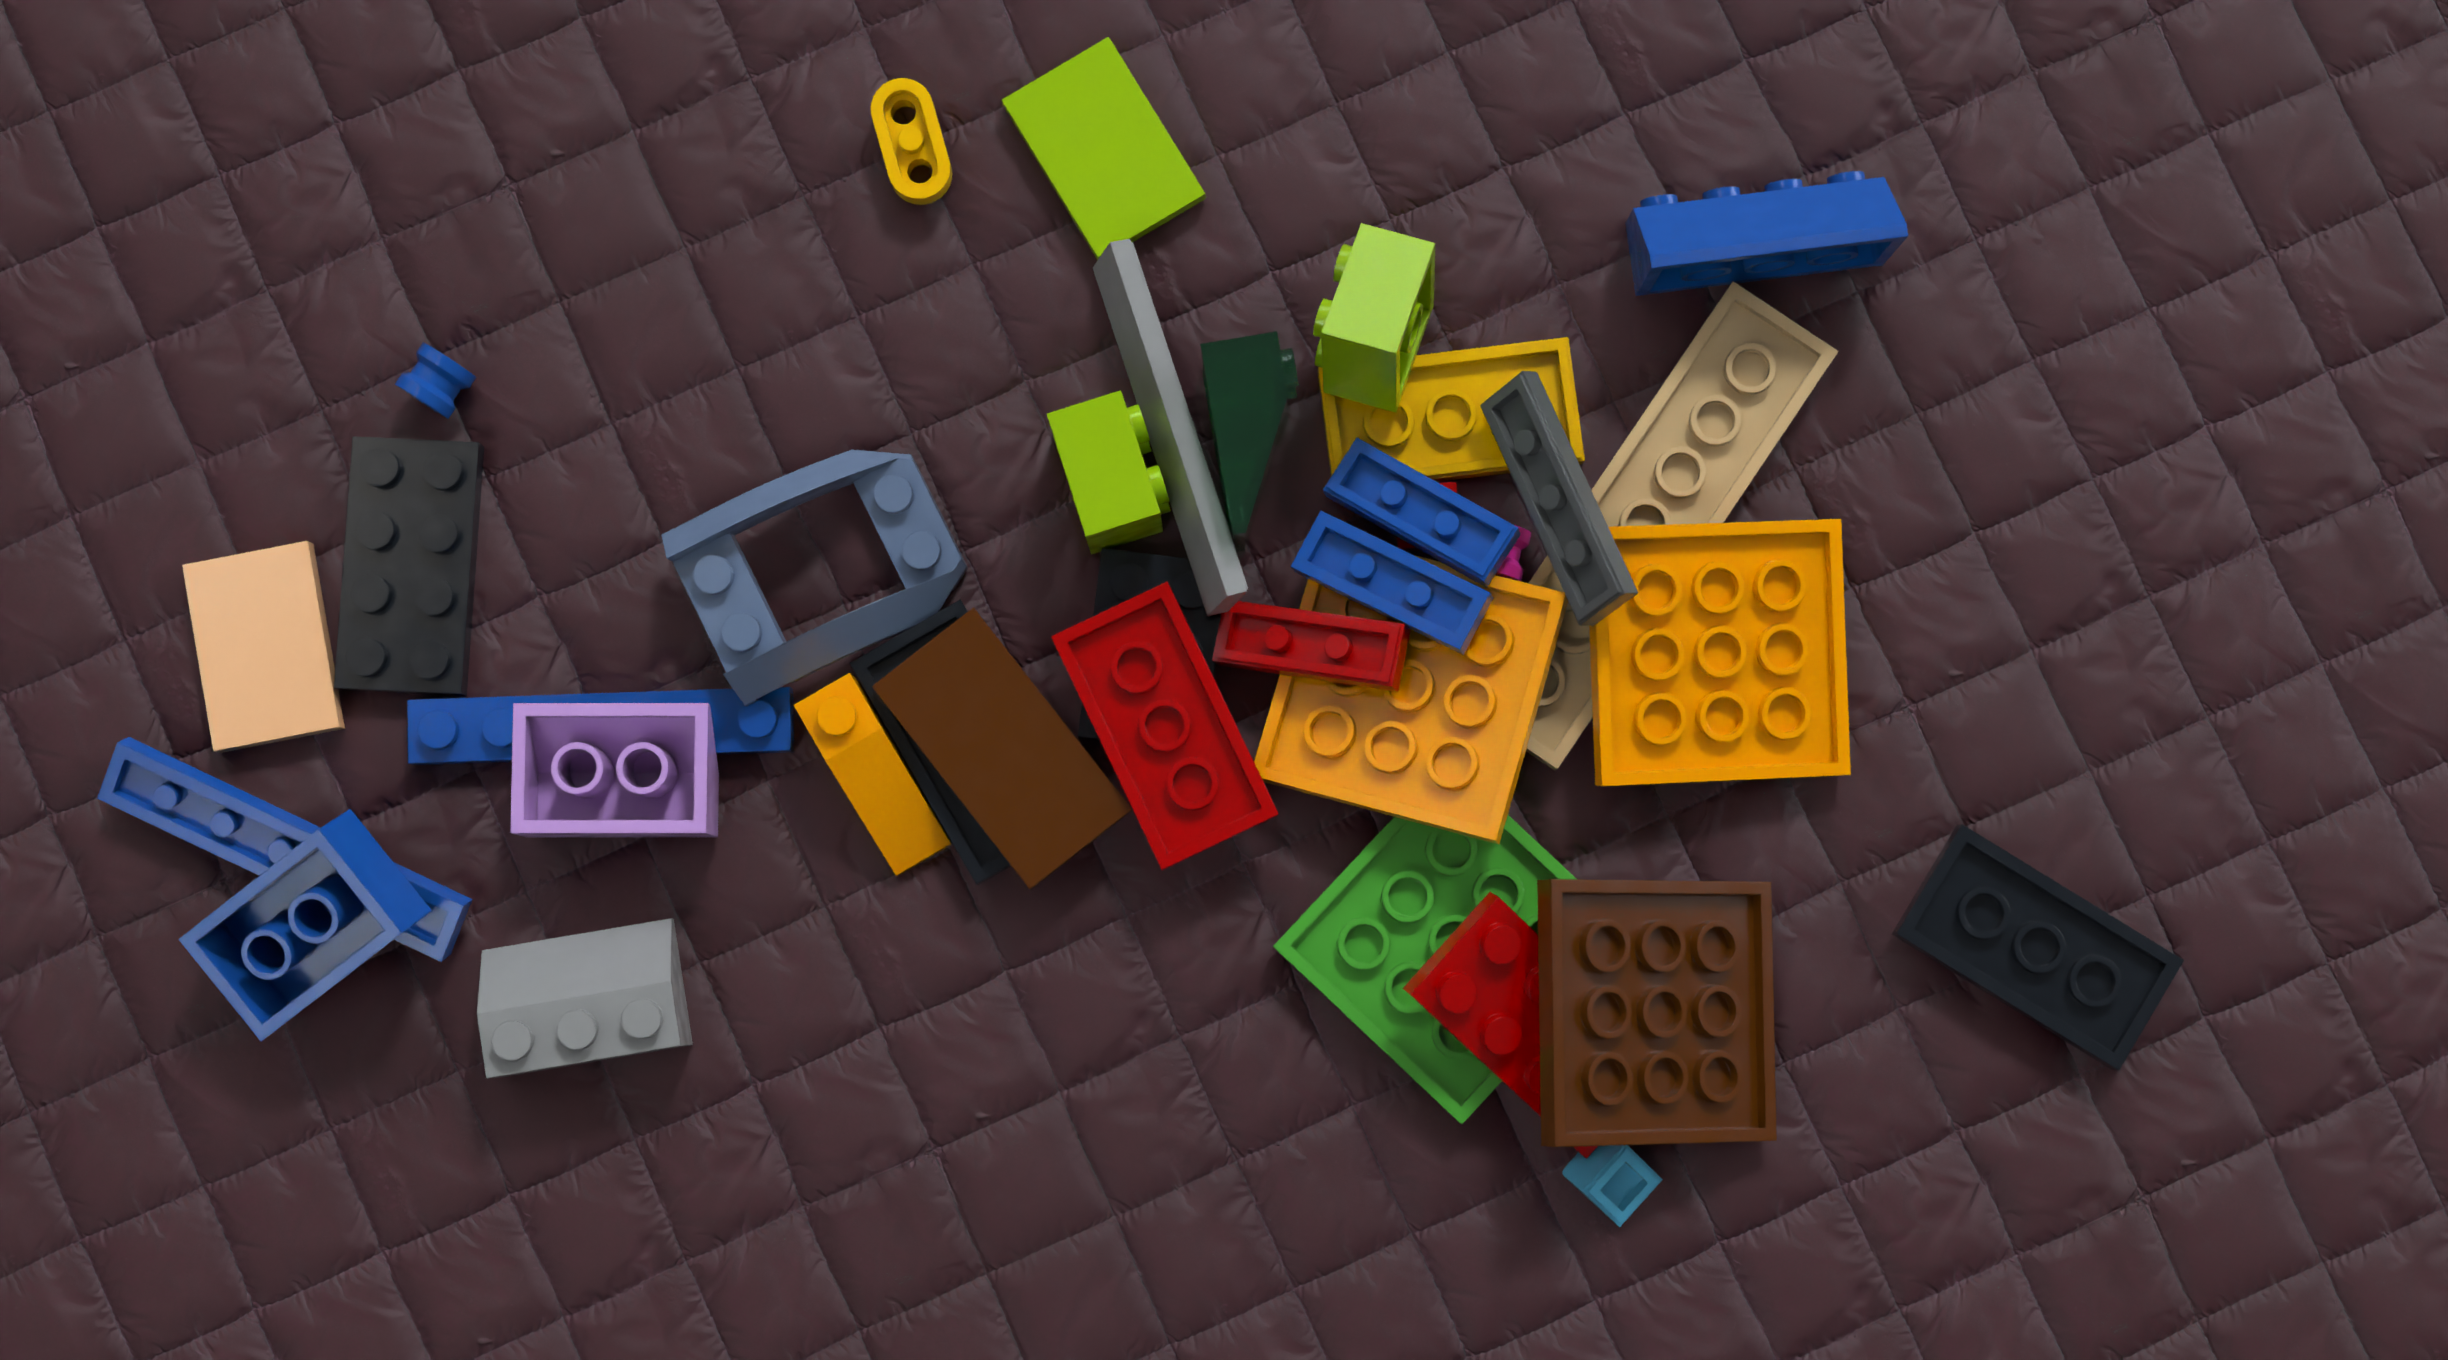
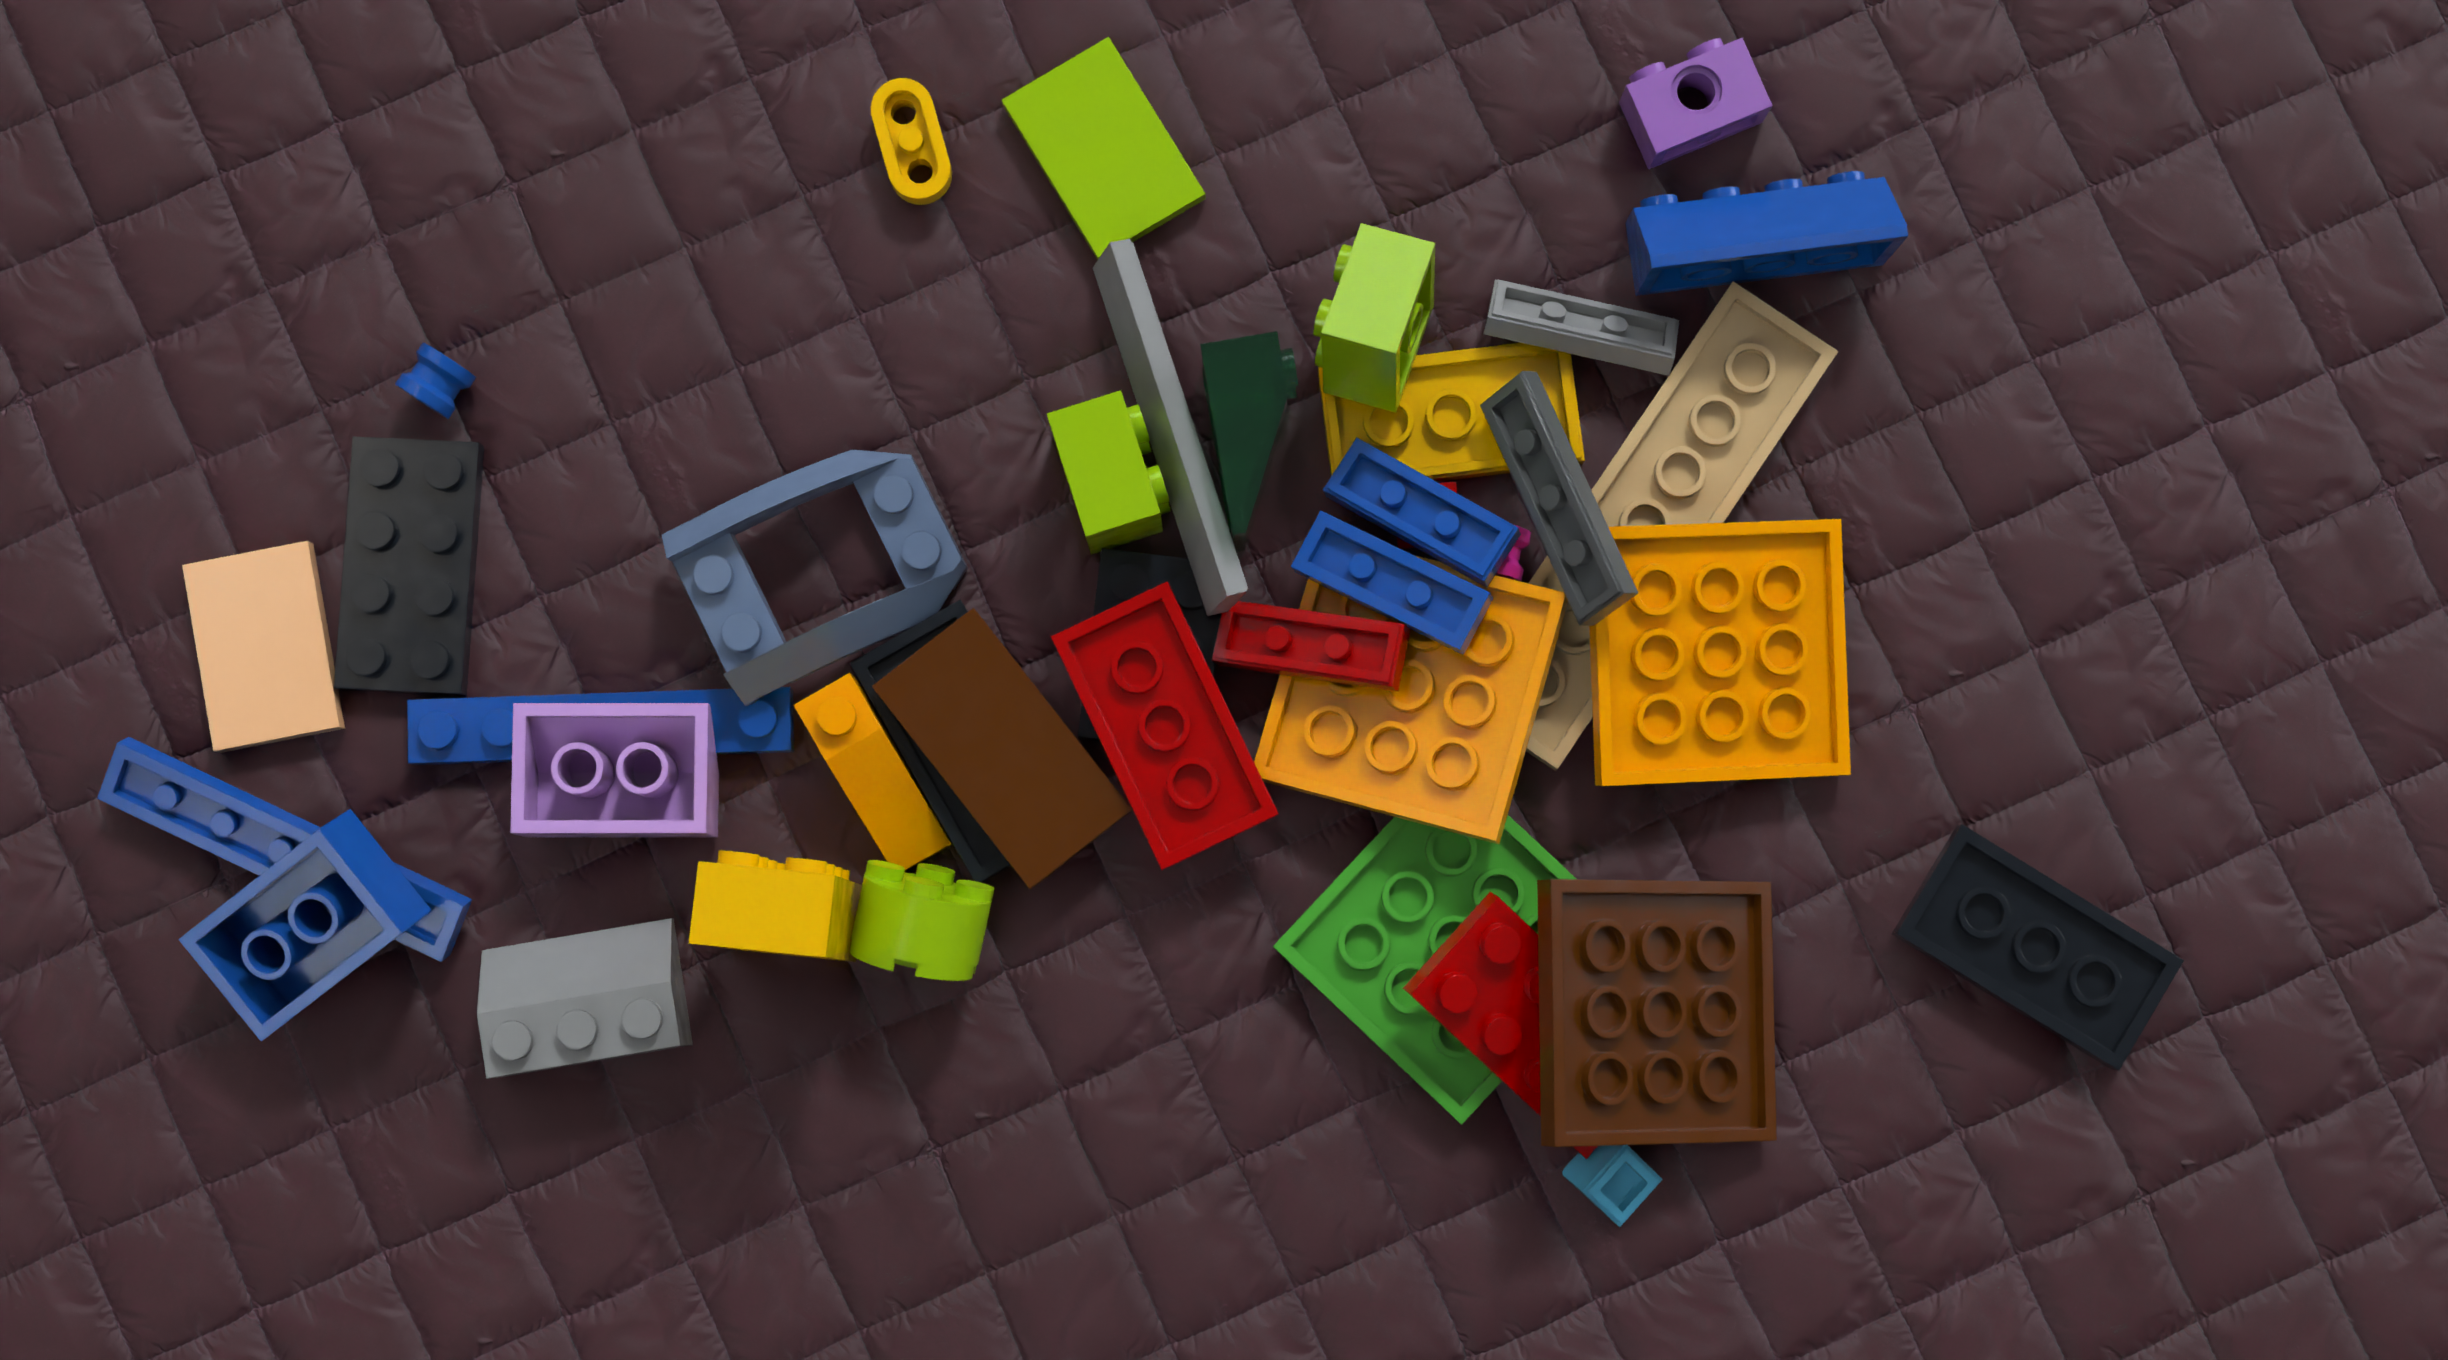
none -> yellow brick [689,850,862,962]
none -> lime brick [850,860,994,981]
none -> light grey tile [1484,279,1679,376]
none -> medium lavender brick [1619,38,1773,170]

